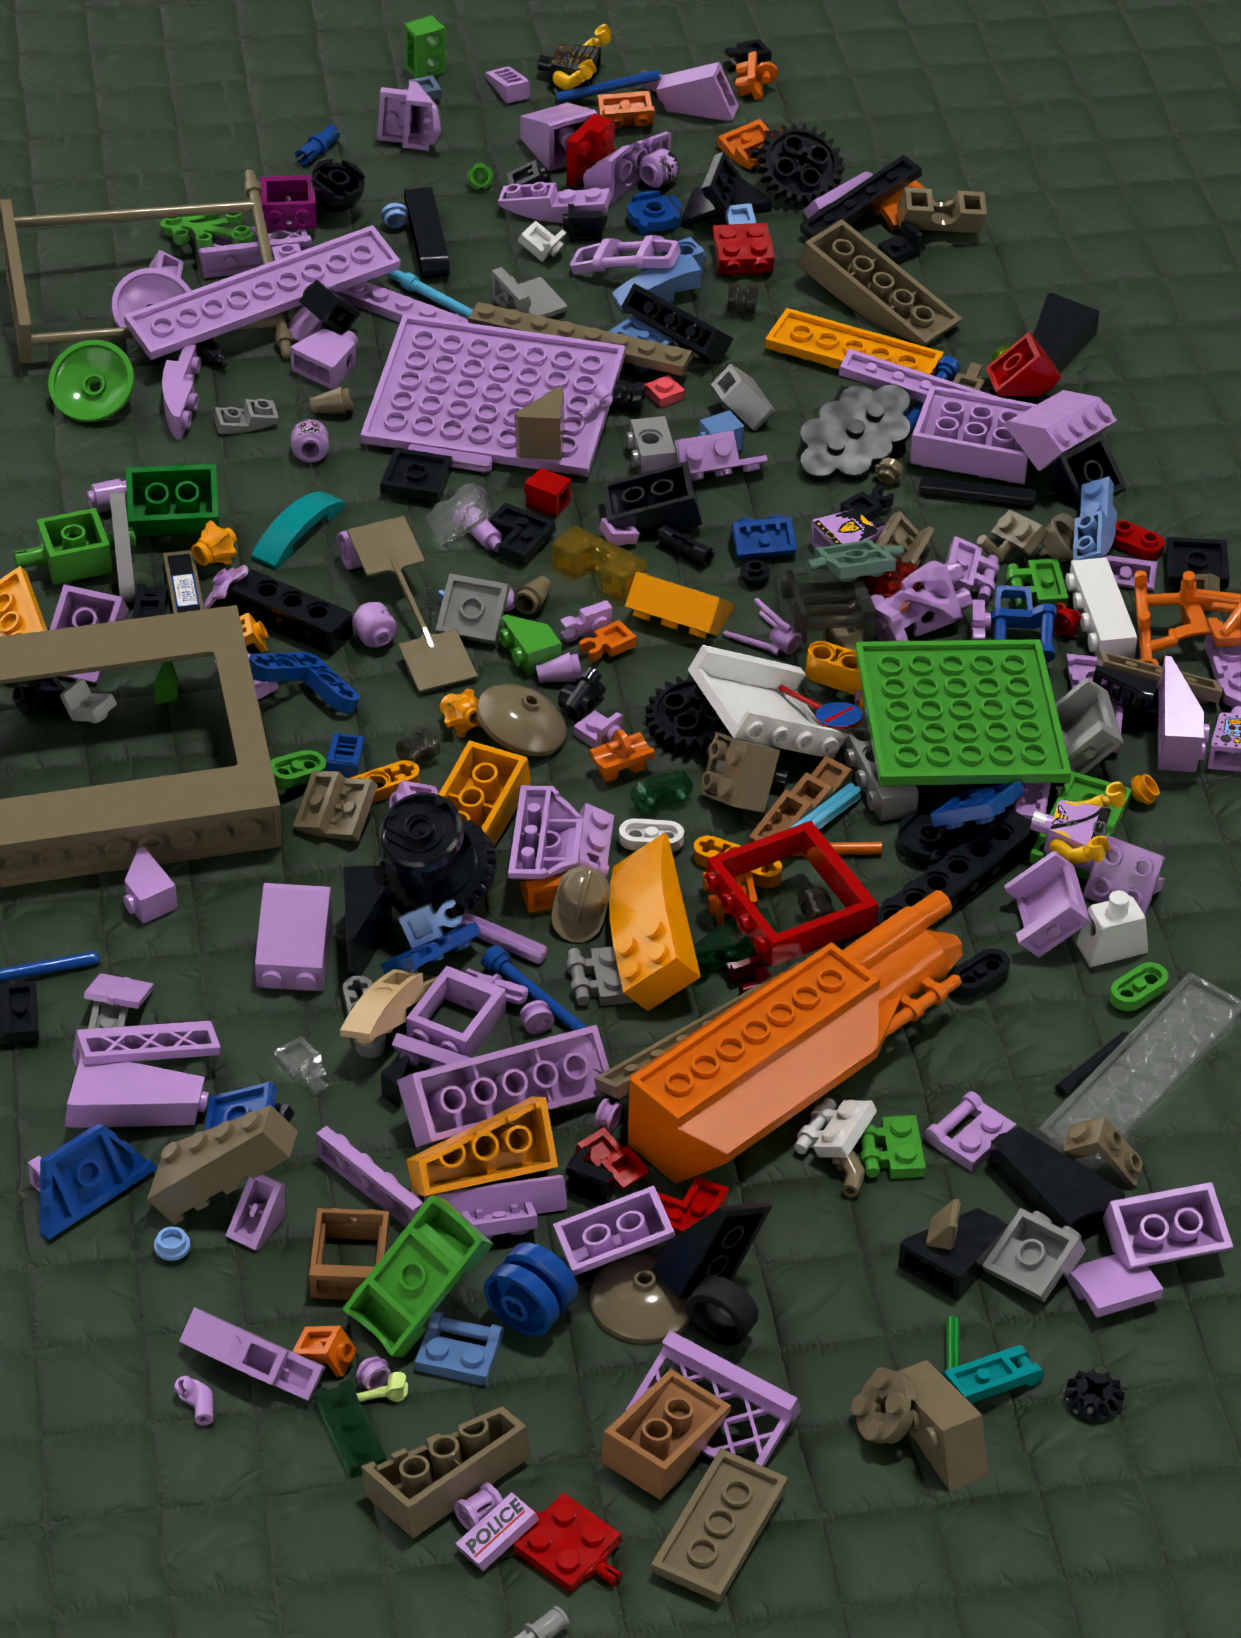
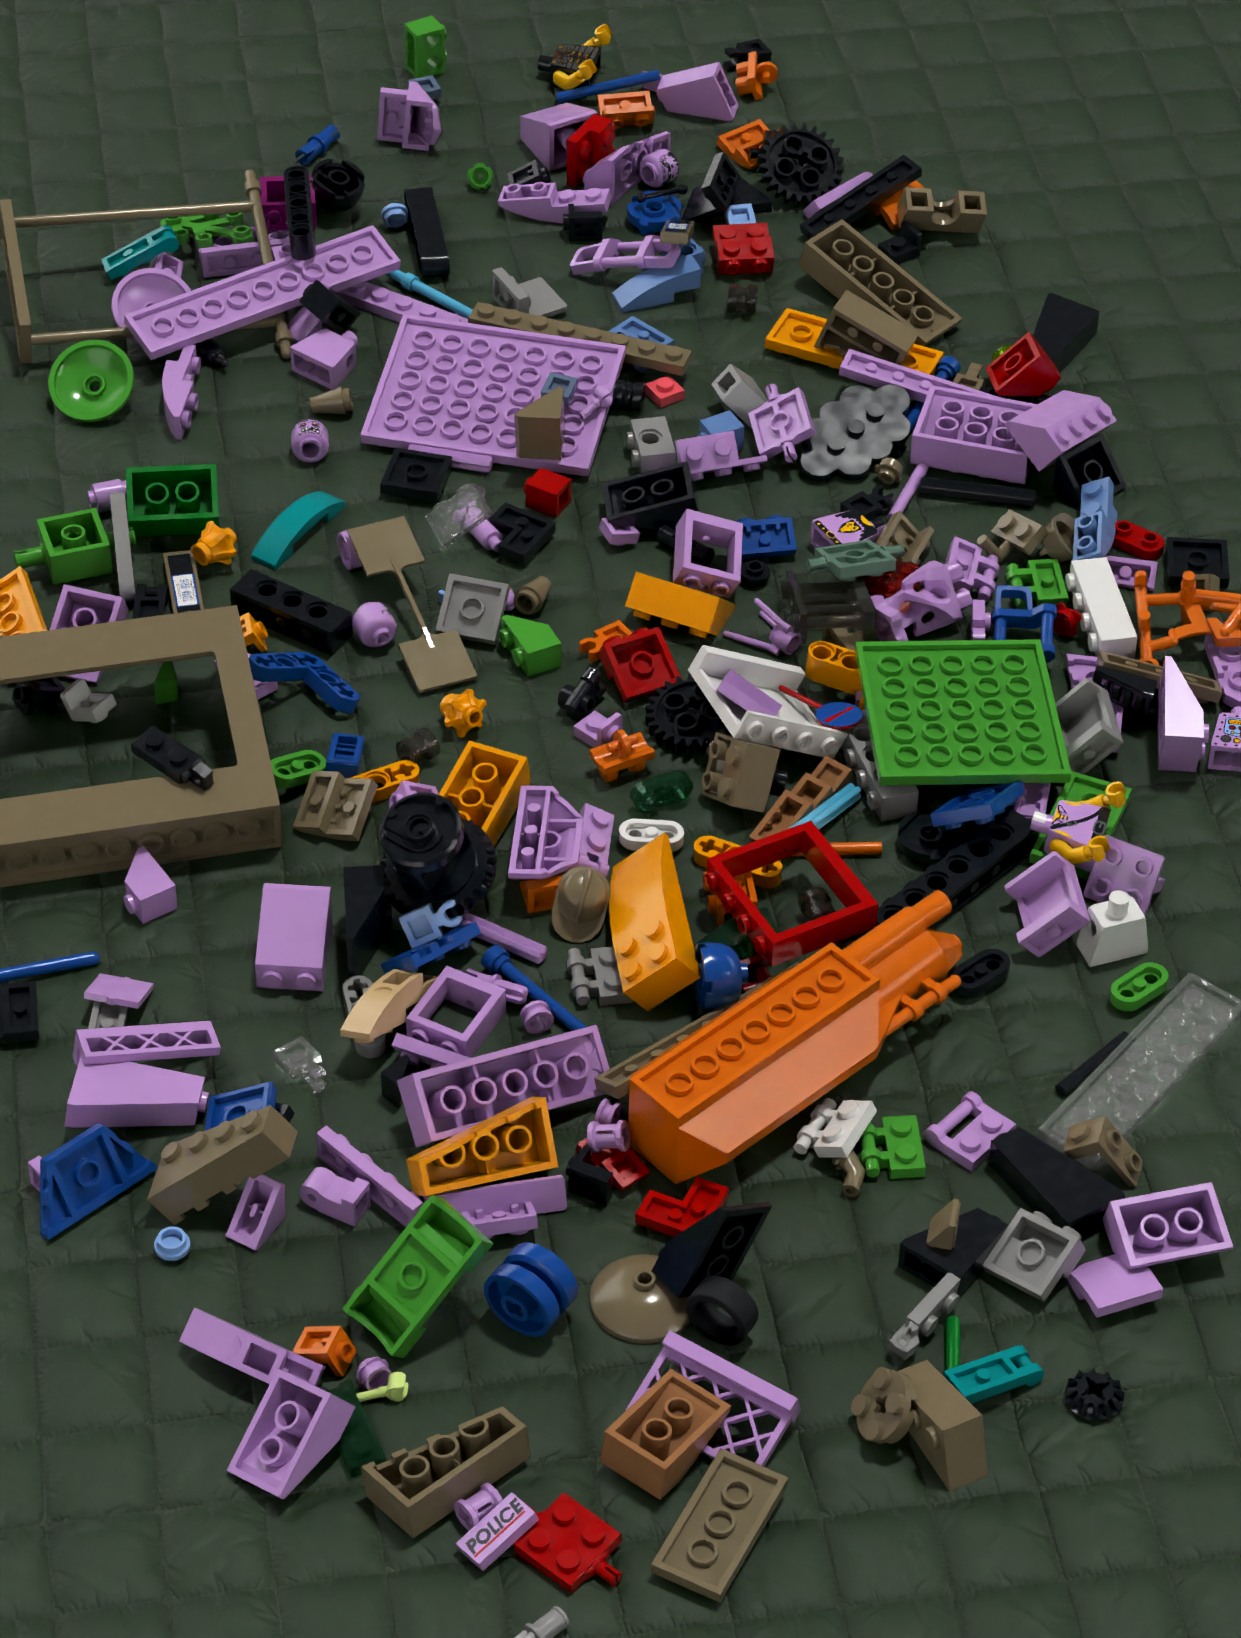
lavender arm [174,1376,213,1426] -> none
lavender plate [204,565,248,609] -> none
light grey slope [213,399,279,434] -> none
medium nougat window [309,1208,390,1300] -> none
medium blue plate [415,1311,504,1386] -> none
dark tan dish [476,684,567,756] -> none
lavender slope [485,66,530,104] -> none
white bracket [517,221,566,262] -> none
lavender cone [536,652,582,684] -> none
clear yellow arch [552,525,647,602] -> none
lavender slope [553,1185,676,1276] -> none
lavender plate [560,600,612,642] -> none
black brick [621,283,734,363] -> none
light orange plate [1130,774,1160,805] -> none
none -> teal plate [101,225,179,280]
none -> black hinge [131,725,214,790]
none -> lavender slope [226,1368,356,1500]
none -> black beam [284,166,316,260]
none -> lavender leg [298,1167,371,1227]
none -> sand blue plate [541,372,578,406]
none -> lavender bush [587,1120,631,1153]
none -> red plate [598,627,682,703]
none -> black hinge [636,184,688,203]
none -> dark tan tile [660,219,695,245]
none -> lavender window [673,509,743,598]
none -> blue cylinder [695,942,749,1011]
none -> lavender slope [716,669,783,716]
none -> lavender plate [748,384,816,462]
none -> dark tan wedge [814,290,920,365]
none -> lavender bar [887,462,928,520]
none -> light grey hinge [888,1272,961,1360]

